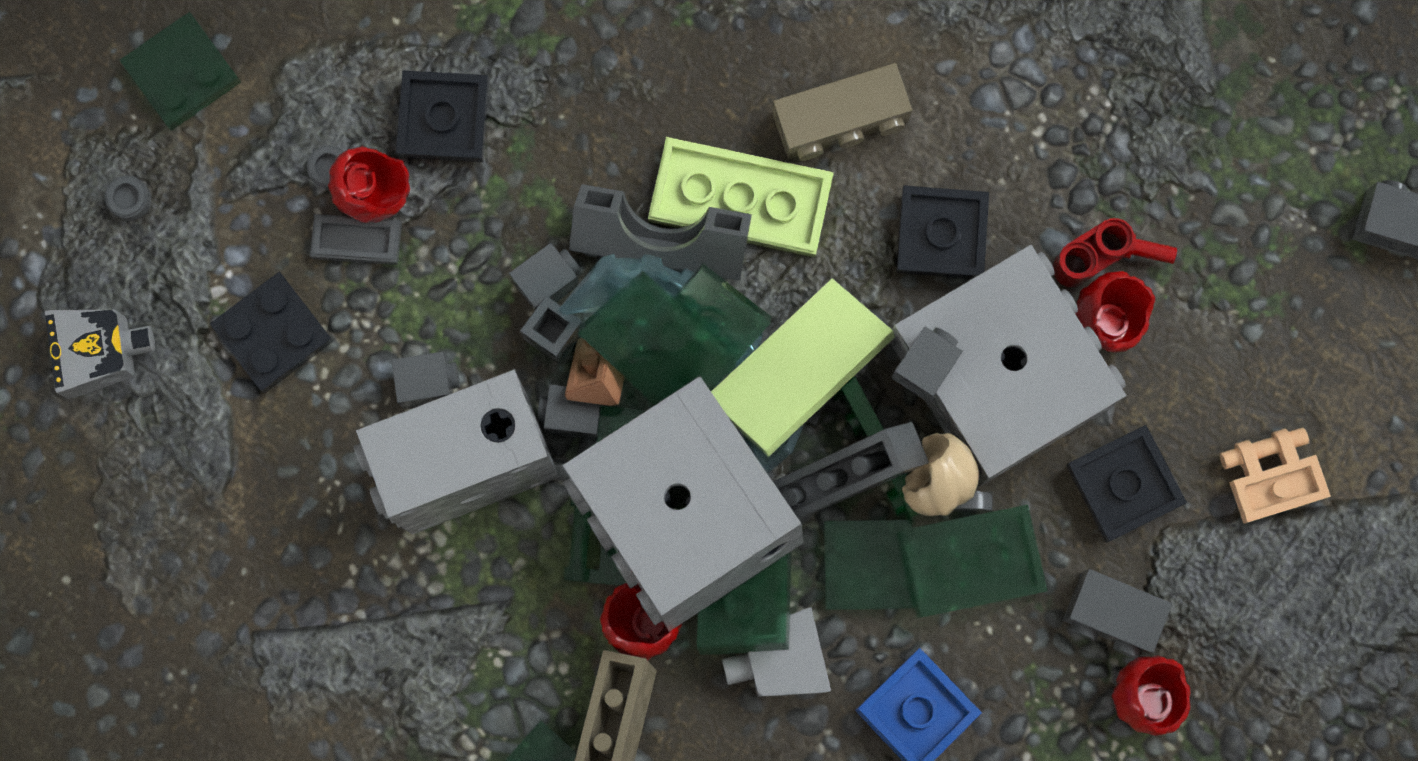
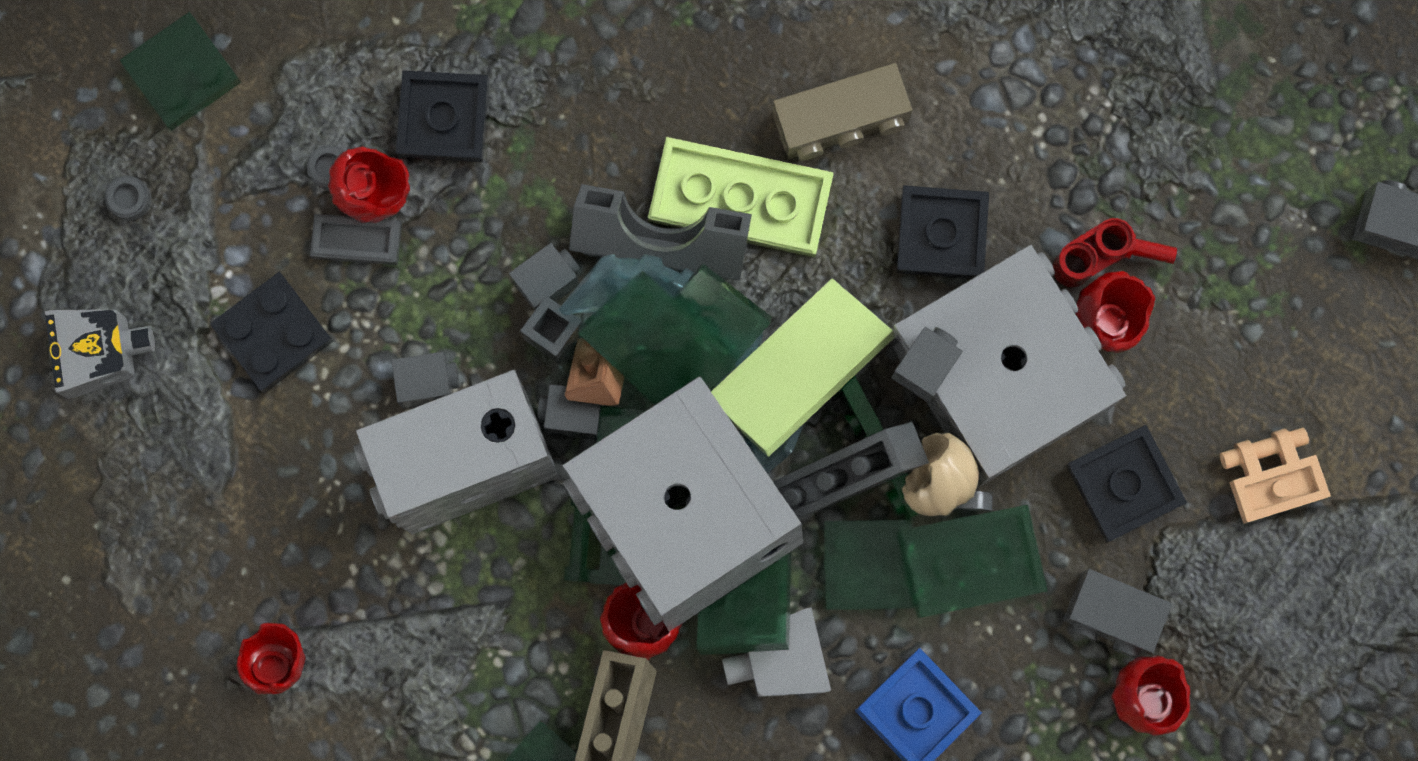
none -> red hair [236,623,306,694]

